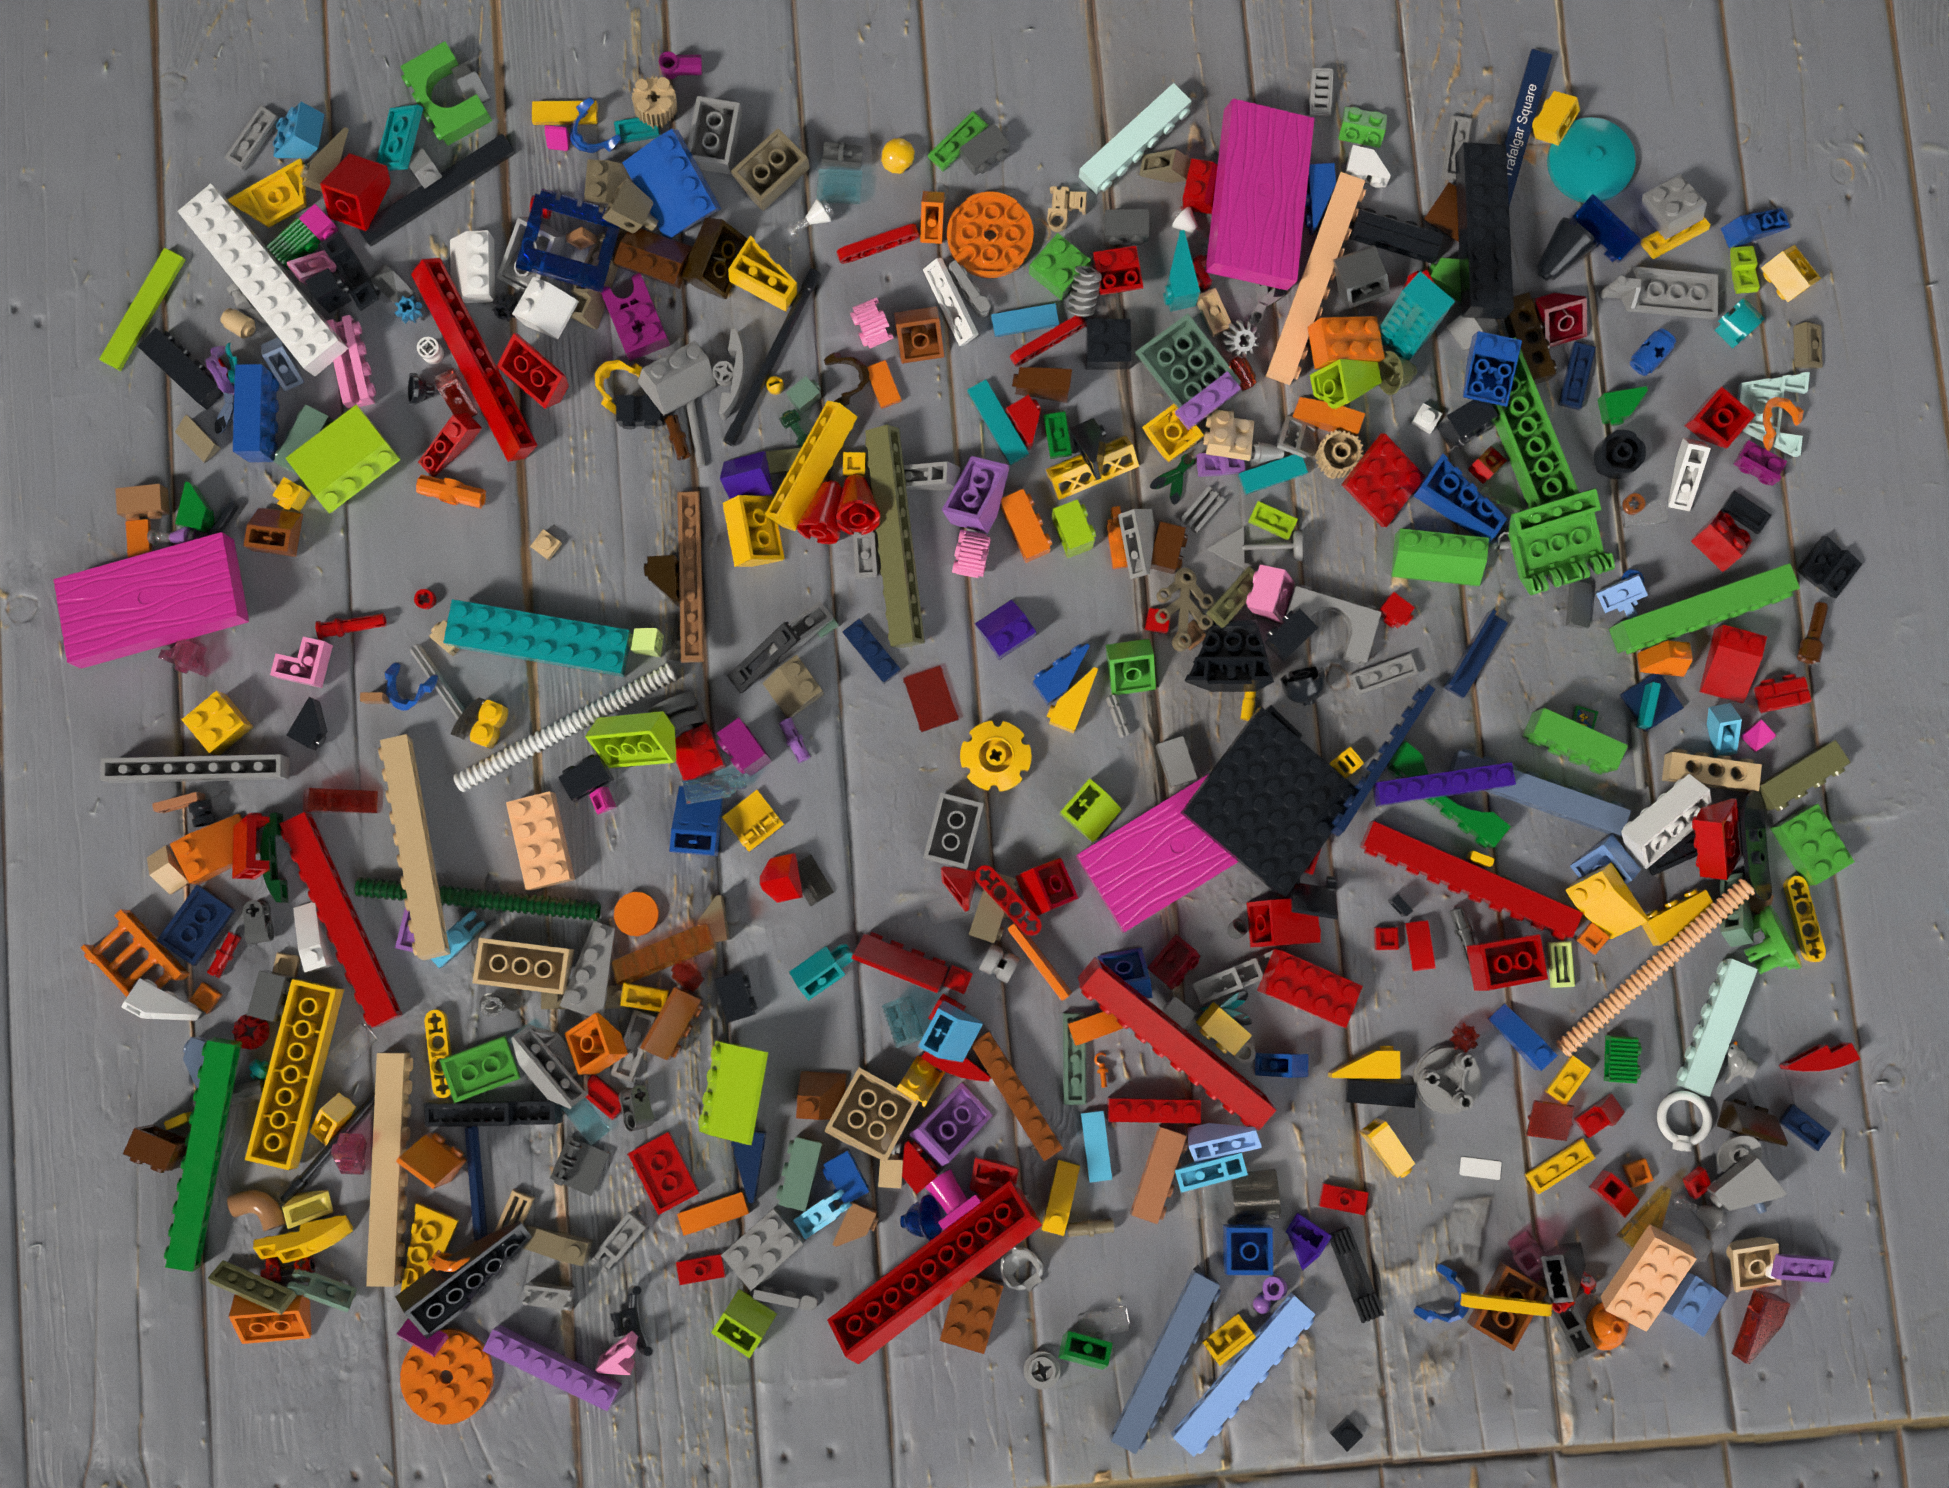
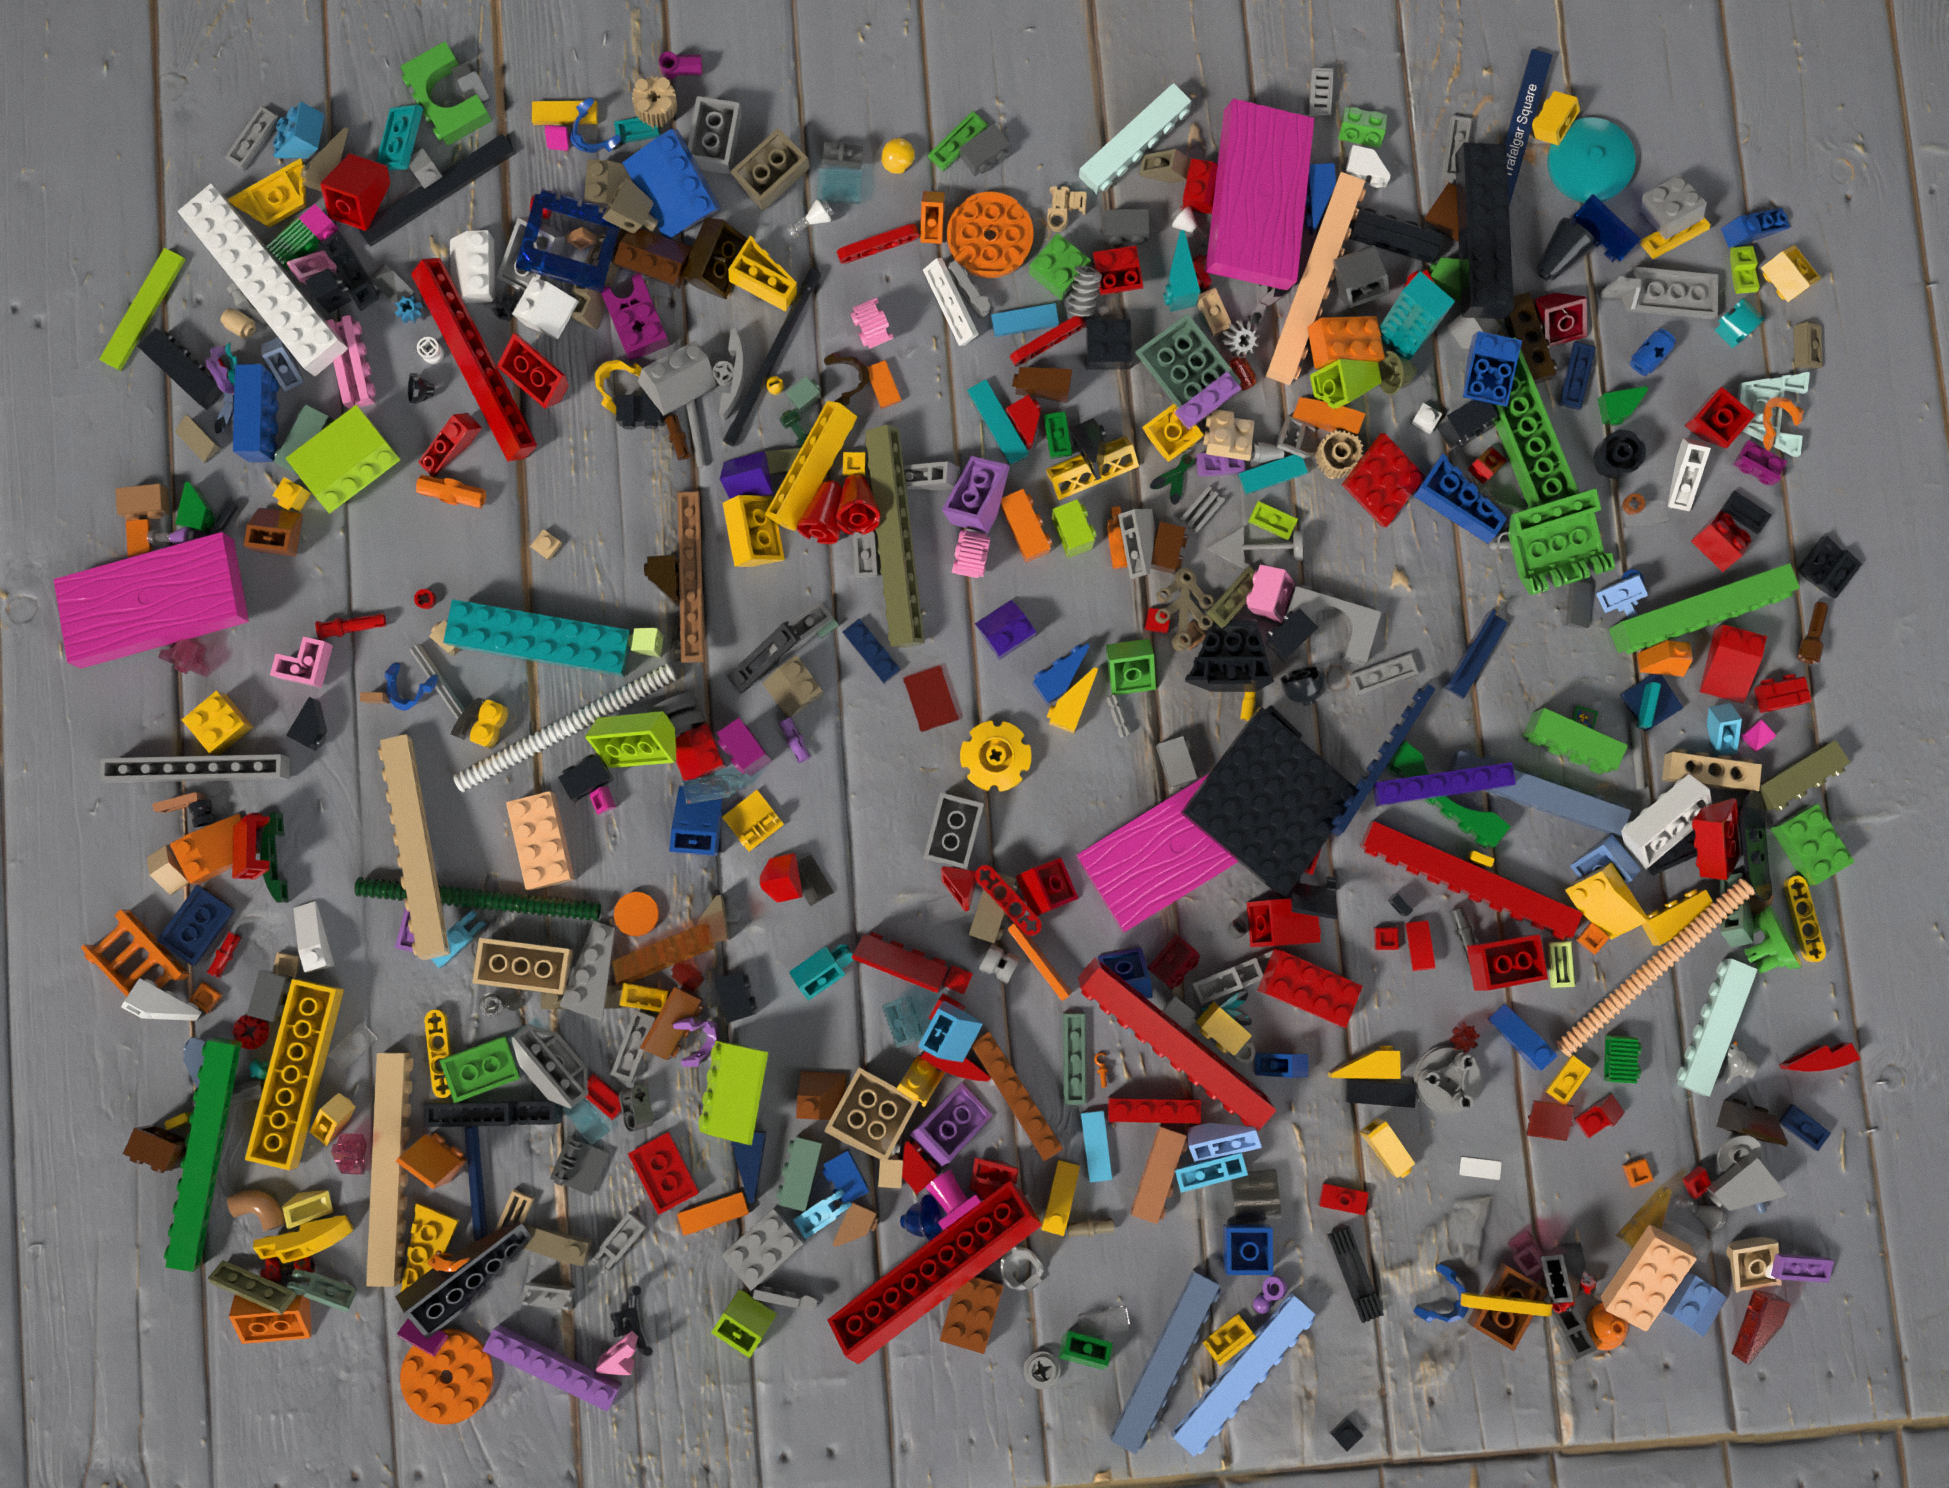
dark grey piece [242,900,274,944] -> none
red brick [280,812,403,1028] -> none
black bar [280,1092,375,1203] -> none
clear red slope [303,788,378,814] -> none
clear red slope [434,368,478,417] -> none
orange slope [564,1013,628,1075] -> none
red plate [676,1253,726,1286] -> none
dark orange slope [894,306,944,364] -> none
lime slope [1059,778,1122,843] -> none
orange slope [1068,1011,1123,1046] -> none
dark purple slope [1285,1213,1332,1271] -> none
yellow slope [1328,747,1364,778] -> none
red brick [1378,592,1415,629] -> none
bright green slope [1391,528,1489,586] -> none
yellow tile [1524,1138,1596,1195] -> none
red slope [1589,1170,1639,1218] -> none
white piece [1657,1091,1712,1152] -> none
none -> medium lavender helmet [673,1018,719,1067]

